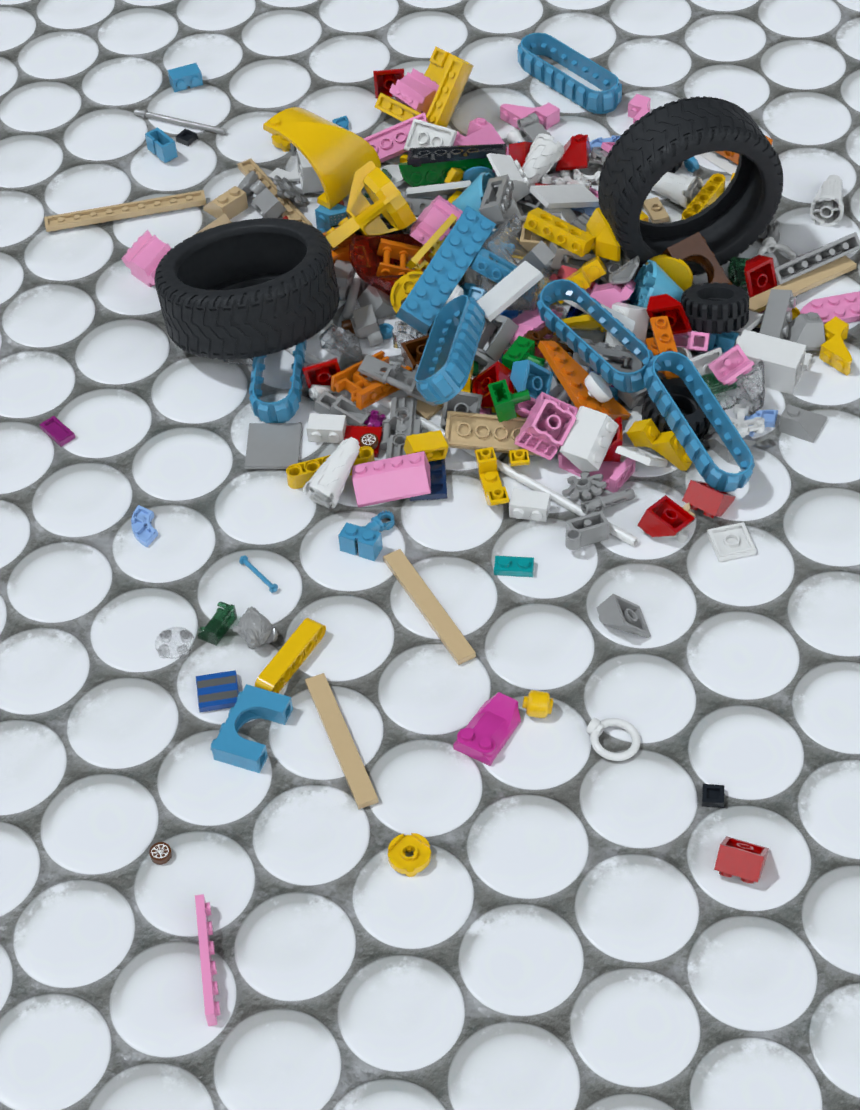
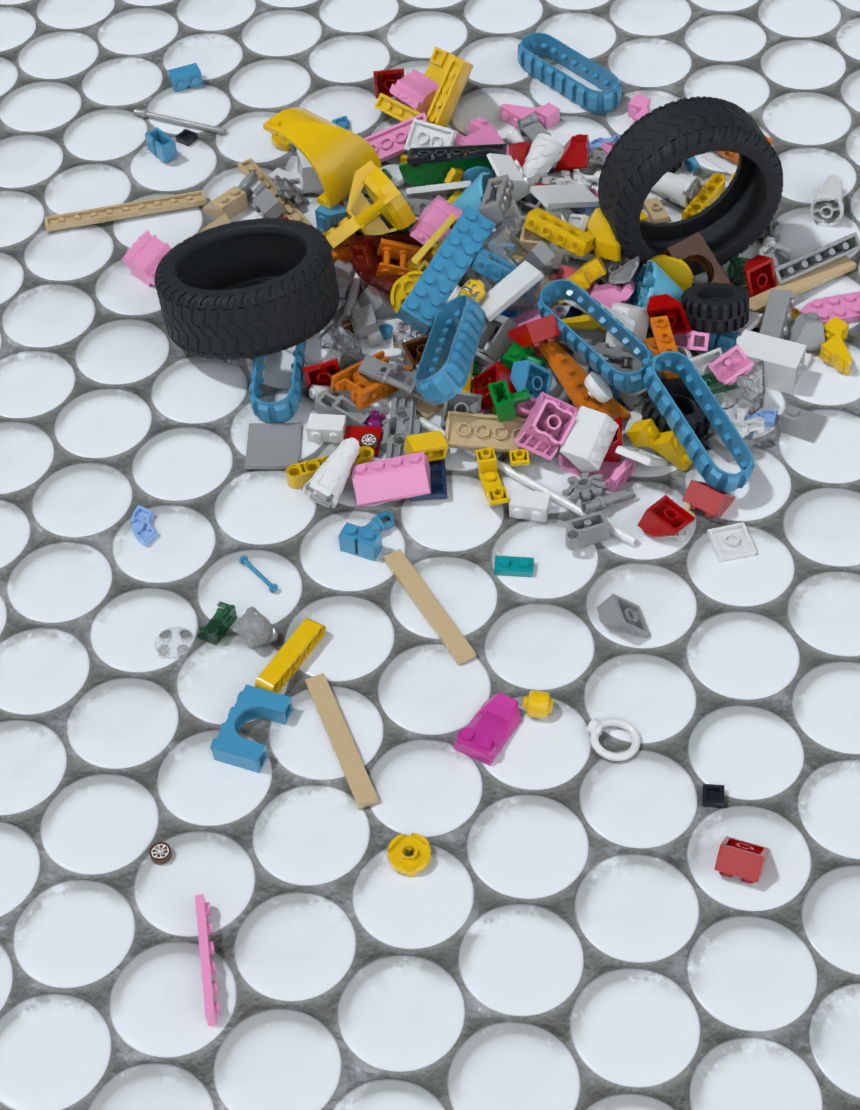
magenta tile [39,416,76,447] -> none
blue tile [196,670,239,712] -> none
none -> yellow head [460,279,486,303]
none -> red slope [507,314,561,349]
none -> white tile [568,214,589,231]

